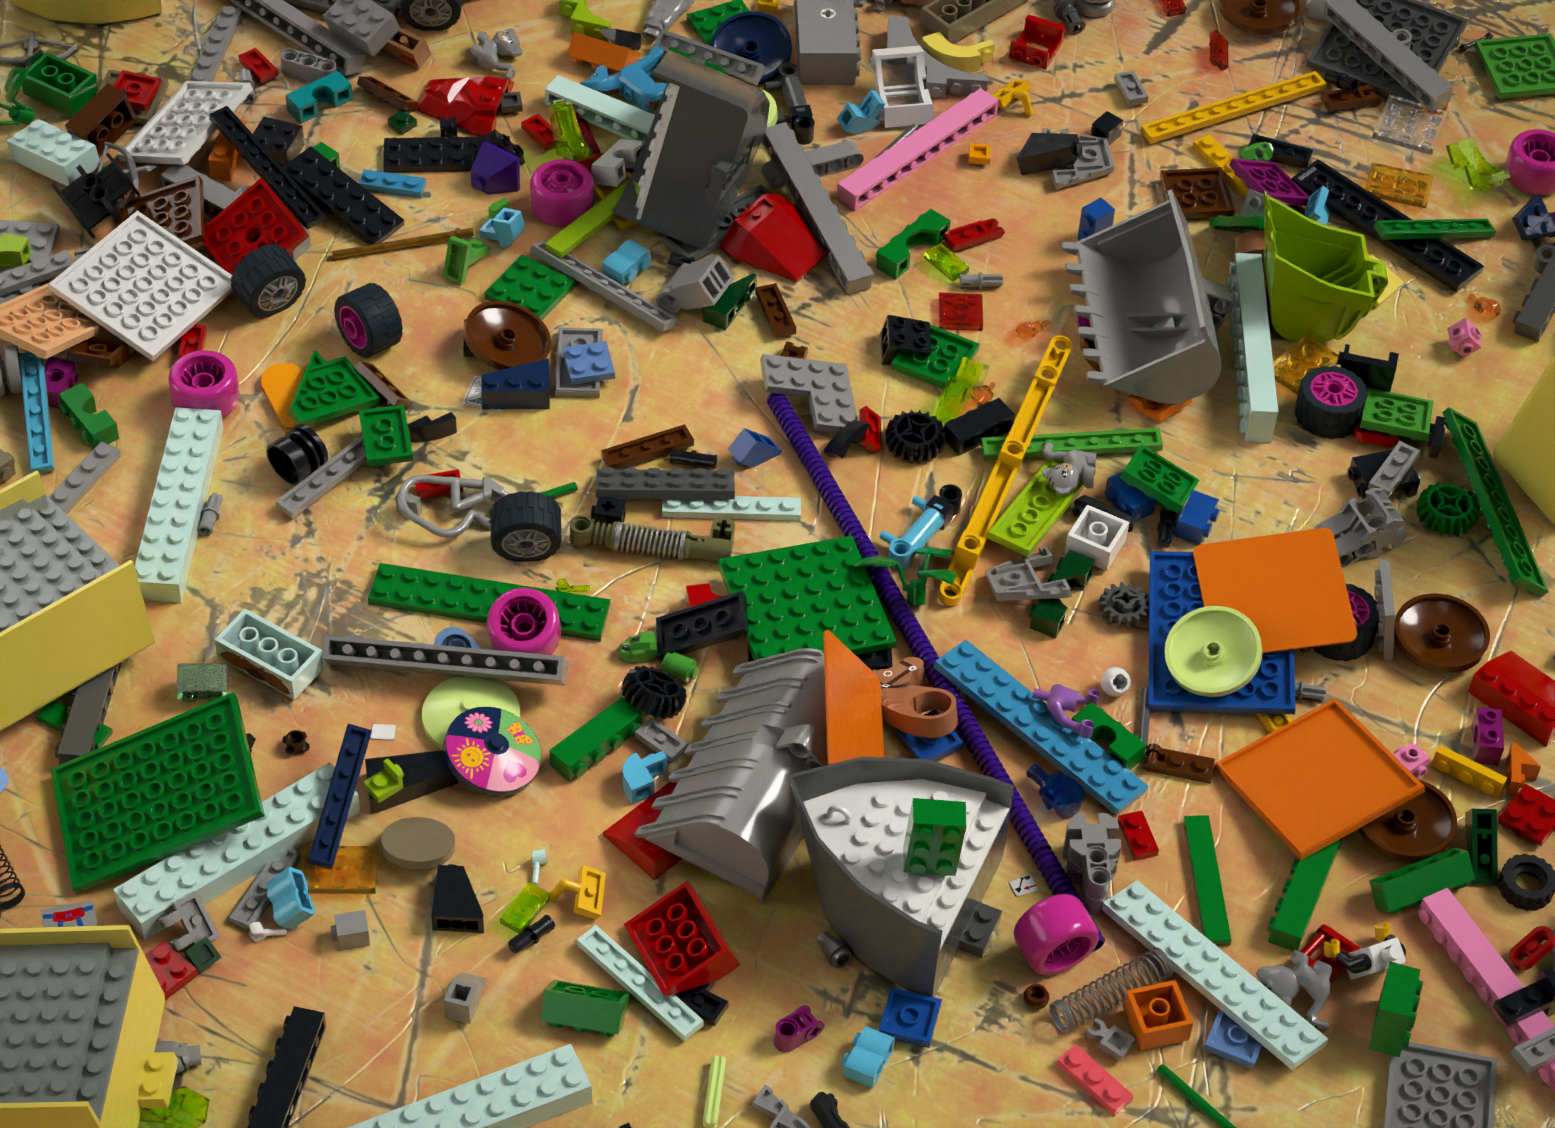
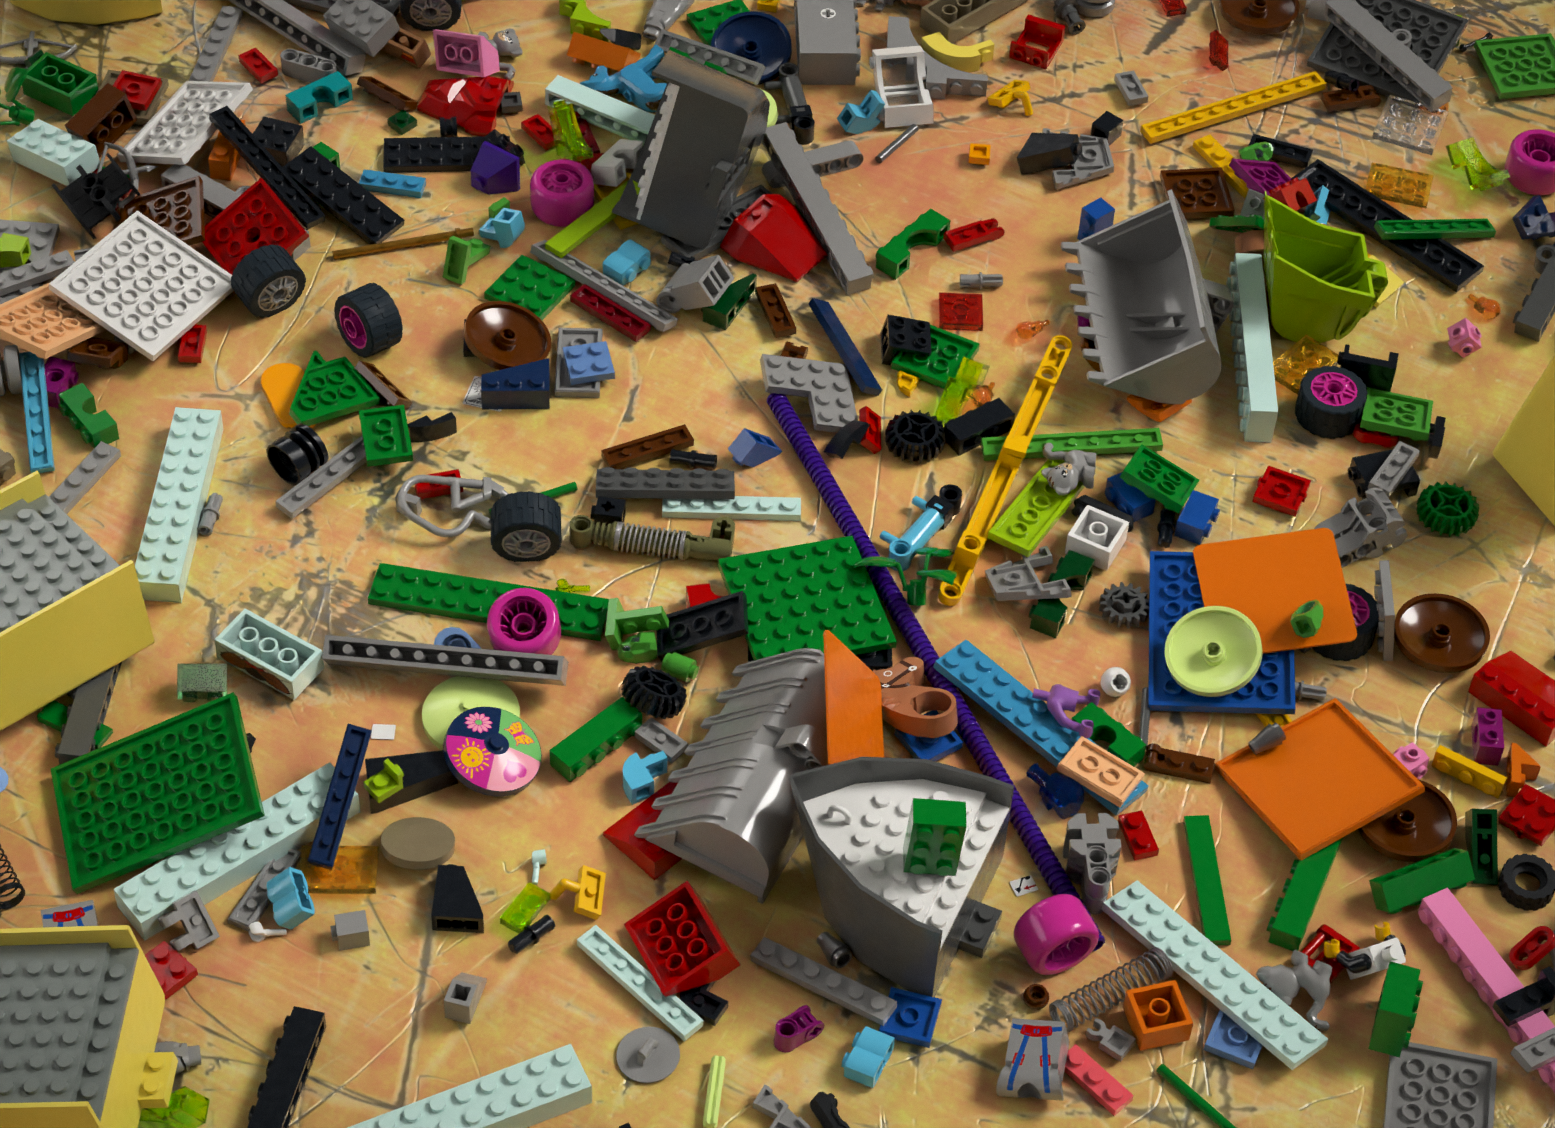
dark pink wheel [168,350,240,419] -> none
dark green plate [184,936,221,973] -> none
light grey axle [239,68,256,104] -> none
dark brown plate [282,730,310,755] -> none
green slope [541,980,631,1037] -> none
bright pink brick [837,88,999,211] -> none
clear neon green plate [924,243,969,282] -> none
green plate [1442,407,1549,597] -> none
none -> bright pink slope [433,29,500,77]
none -> dark red plate [570,284,651,342]
none -> bright green bracket [605,598,669,651]
none -> light grey shield [616,1027,680,1083]
none -> light grey plate [750,937,897,1026]
none -> dark blue tile [808,298,882,396]
none -> yellow tile [897,370,919,397]
none -> light grey piece [996,1018,1070,1101]
none -> yellow tile [1002,436,1029,458]
none -> light nougat tile [1056,736,1145,808]
none -> flat silver cone [1248,722,1286,755]
none -> red plate [1252,466,1311,517]
none -> red arch [1263,177,1317,211]
none -> bright green rock [1290,600,1324,638]

